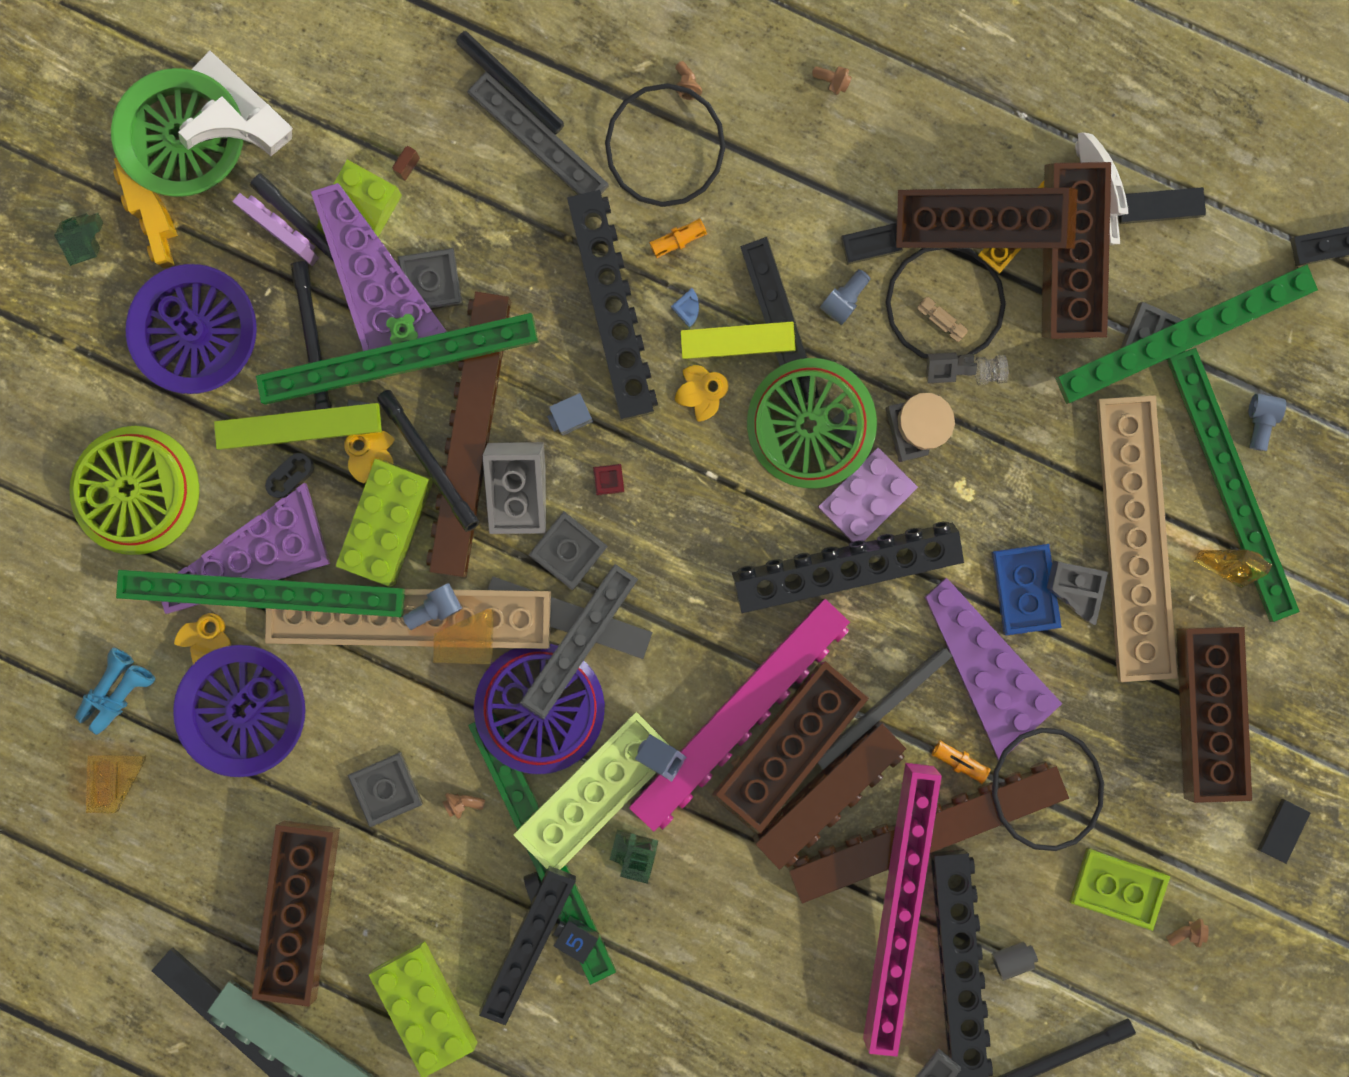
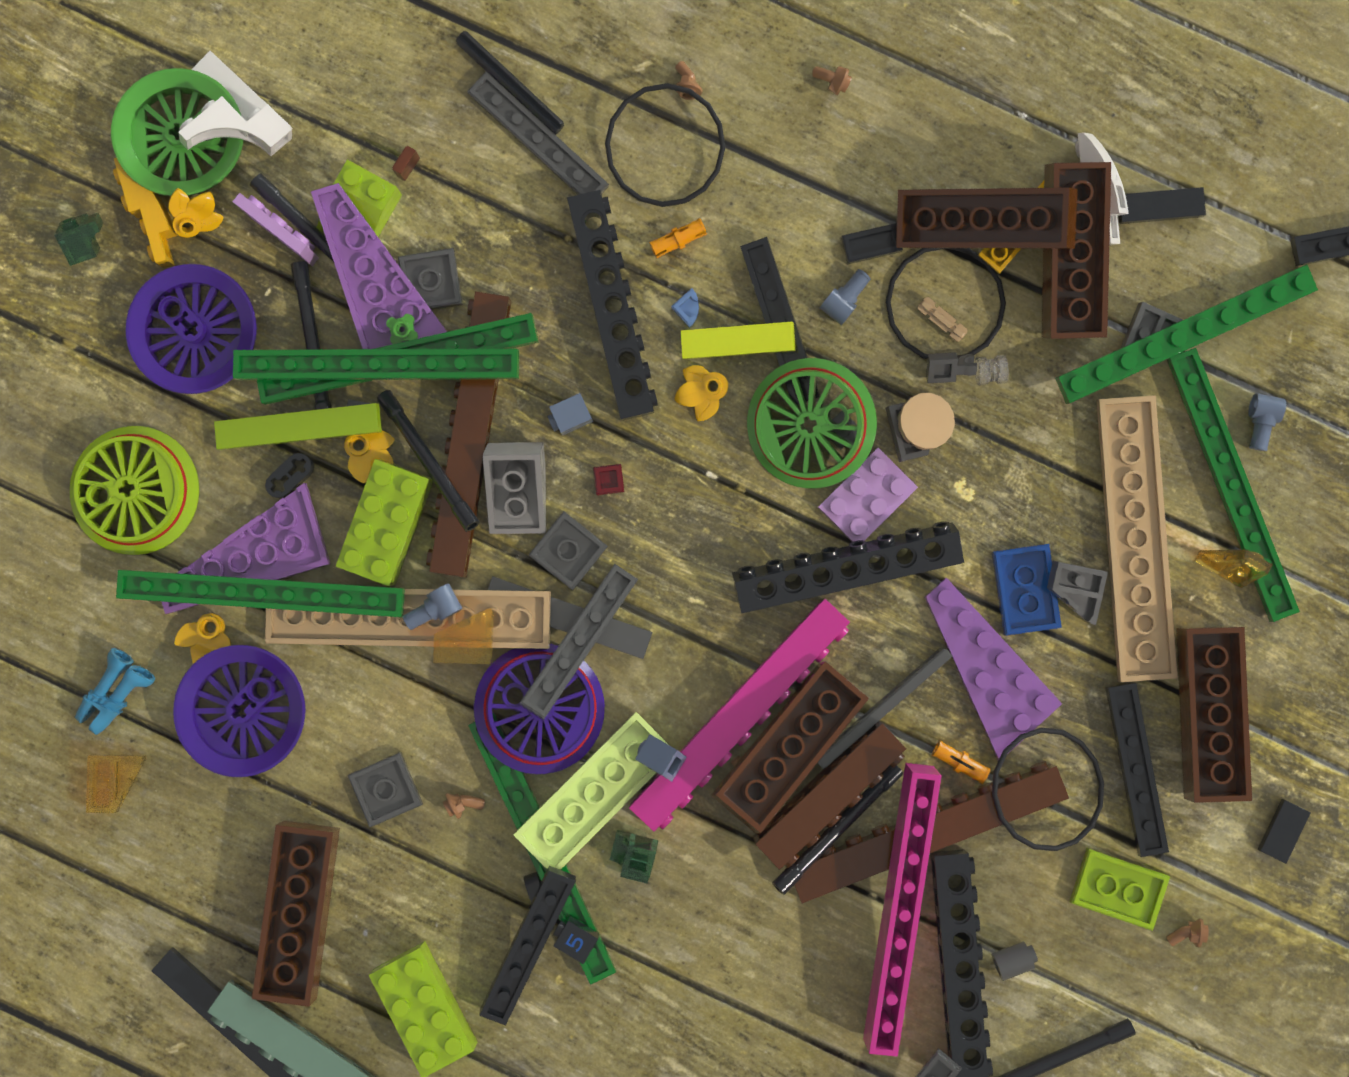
none -> yellow plate [168,188,224,238]
none -> green plate [233,349,519,380]
none -> black piece [772,765,903,895]
none -> black plate [1105,682,1169,857]

